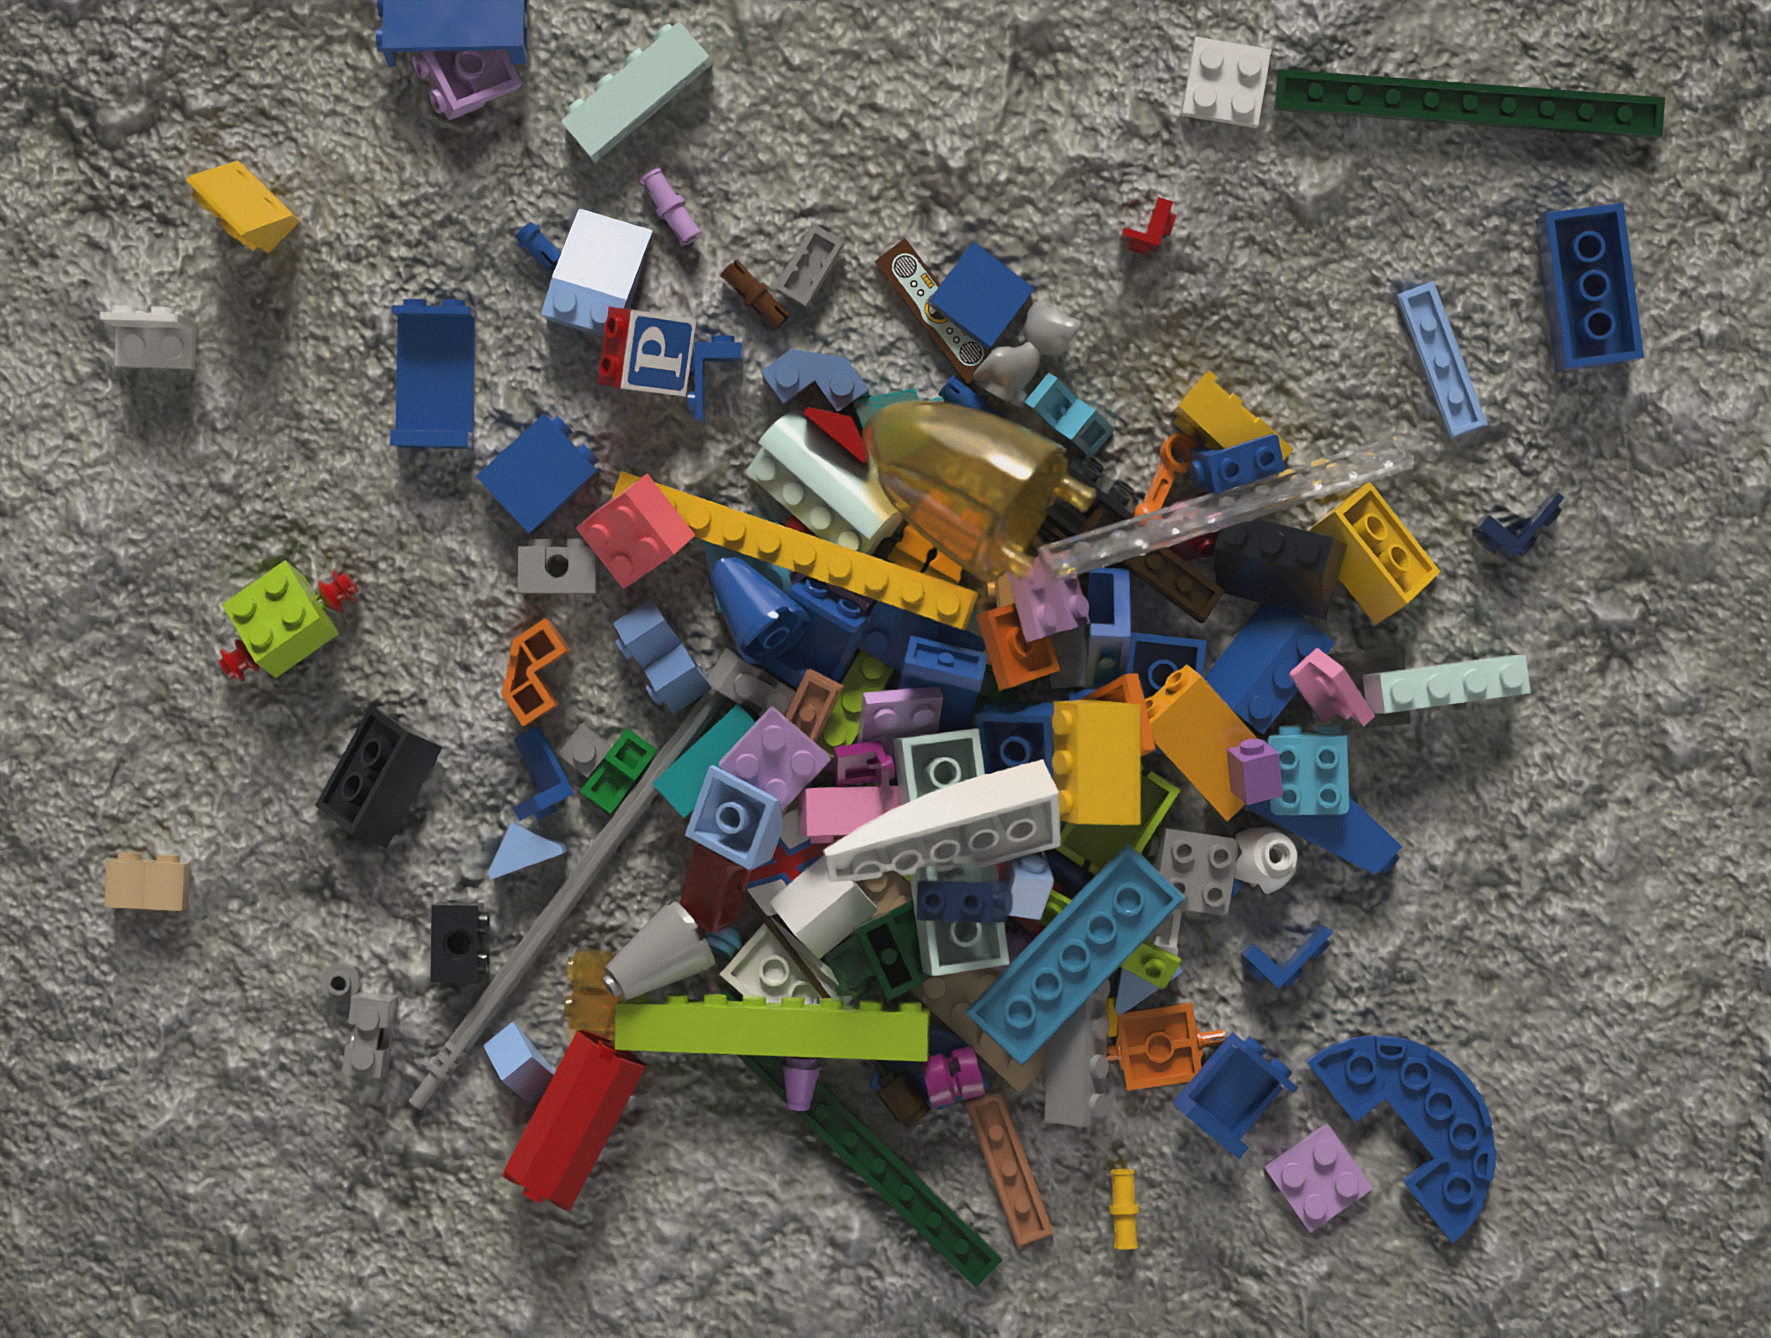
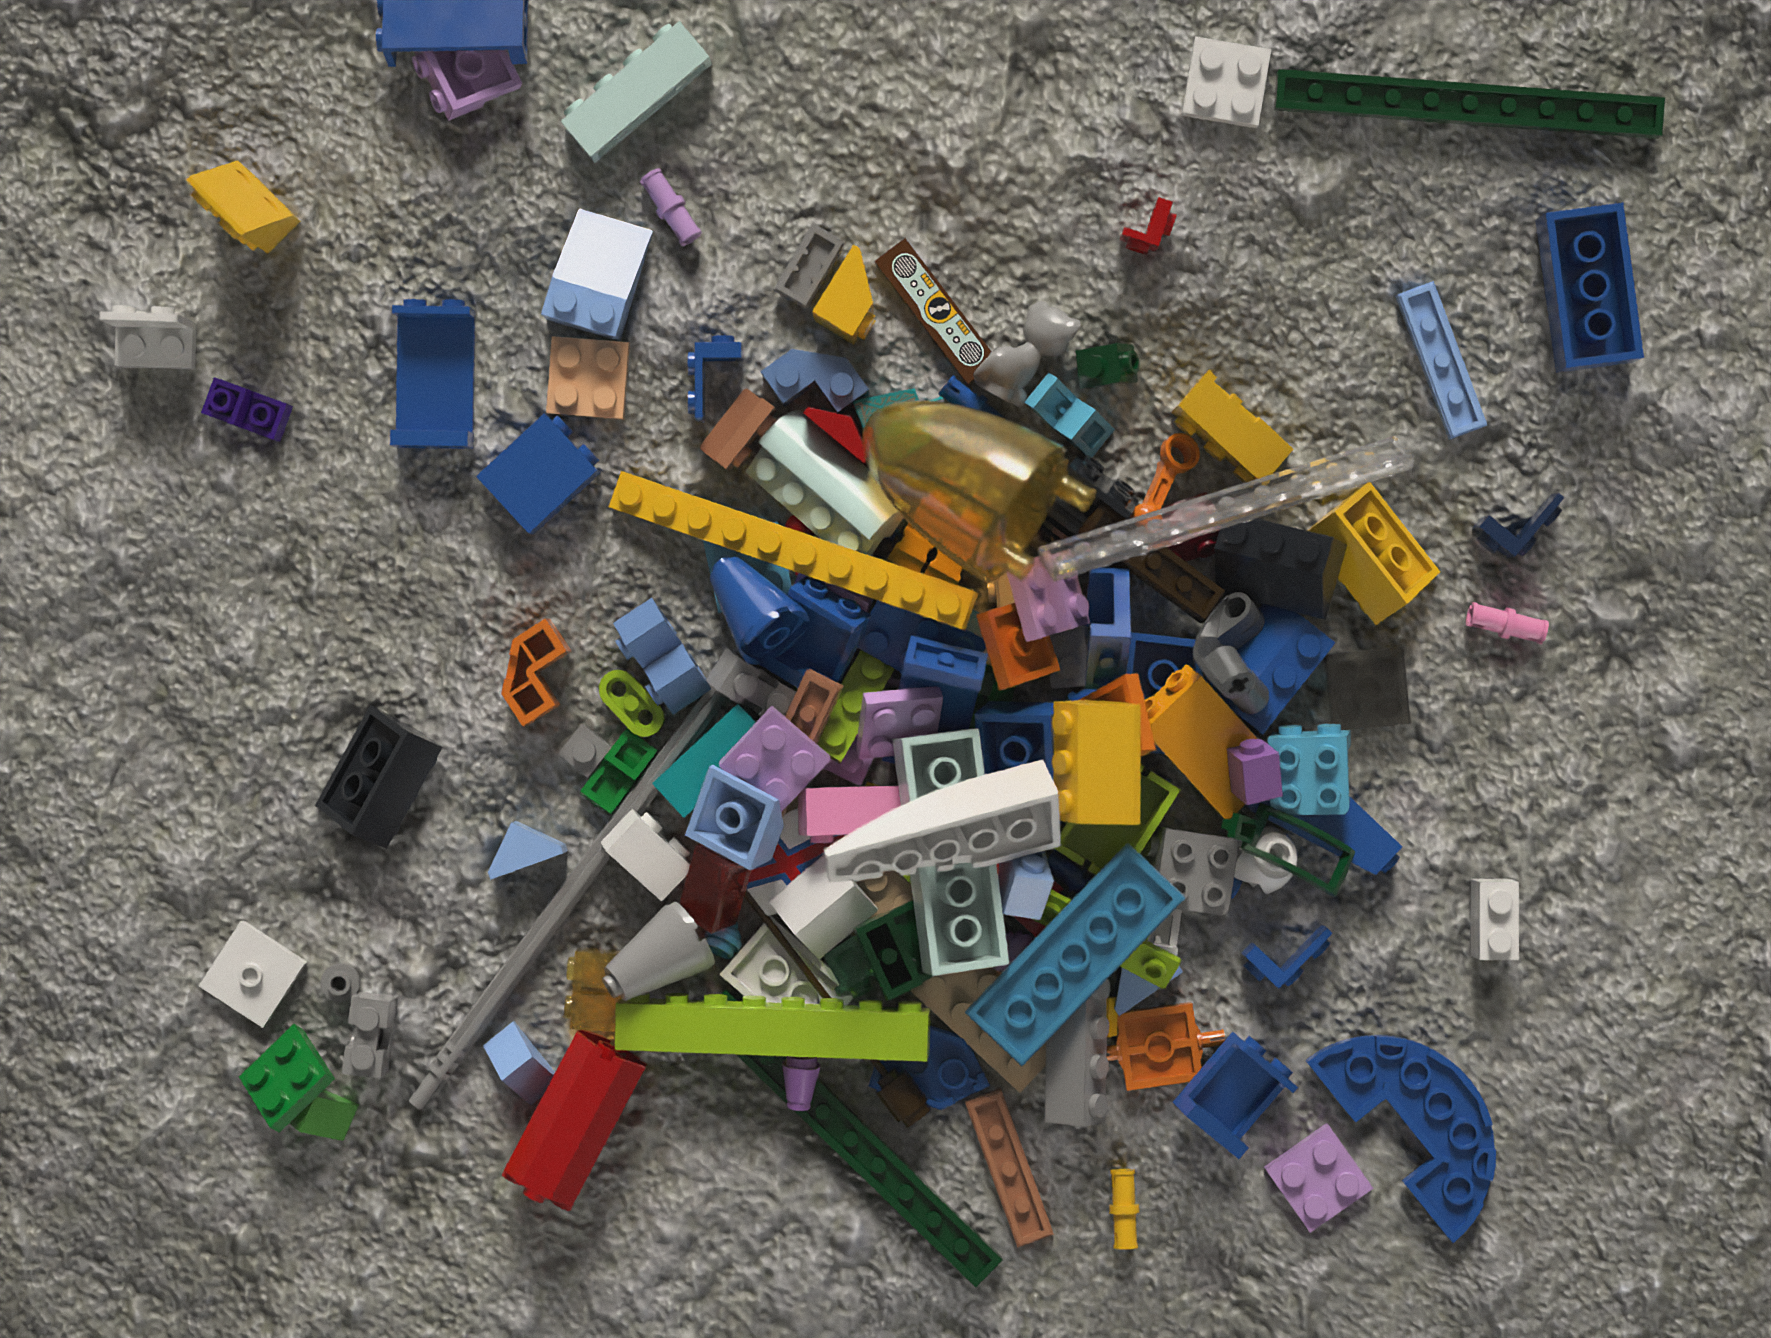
tan brick [104,852,190,911] -> none
lime brick [219,560,359,682] -> none
black brick [430,902,490,983] -> none
blue bracket [513,726,574,821] -> none
blue pin [515,221,562,272] -> none
light grey brick [518,539,600,594] -> none
coral brick [576,473,695,589] -> none
piece [598,306,696,397] -> none
reddish brown pin [720,259,791,332] -> none
magenta bracket [834,740,895,795] -> none
dark blue bracket [916,880,1013,924] -> none
magenta wheel [921,1045,986,1108] -> none
blue tile [926,241,1035,350] -> none
blue bracket [1188,434,1285,494] -> none
bright pink bracket [1289,648,1375,726] -> none
light aqua brick [1362,654,1531,714] -> none
none -> white plate [199,920,307,1028]
none -> dark purple slope [201,377,293,442]
none -> green plate [239,1024,335,1133]
none -> bright green slope [289,1090,359,1141]
none -> light nougat plate [546,336,630,420]
none -> lime plate [599,670,665,737]
none -> white brick [601,809,694,902]
none -> nougat bracket [700,389,776,472]
none -> yellow slope [812,244,876,345]
none -> dark green bracket [1075,343,1140,389]
none -> dark grey panel [1193,592,1269,714]
none -> dark green sword [1221,803,1355,897]
none -> bright pink pin [1466,602,1549,644]
none -> white brick [1471,879,1519,960]

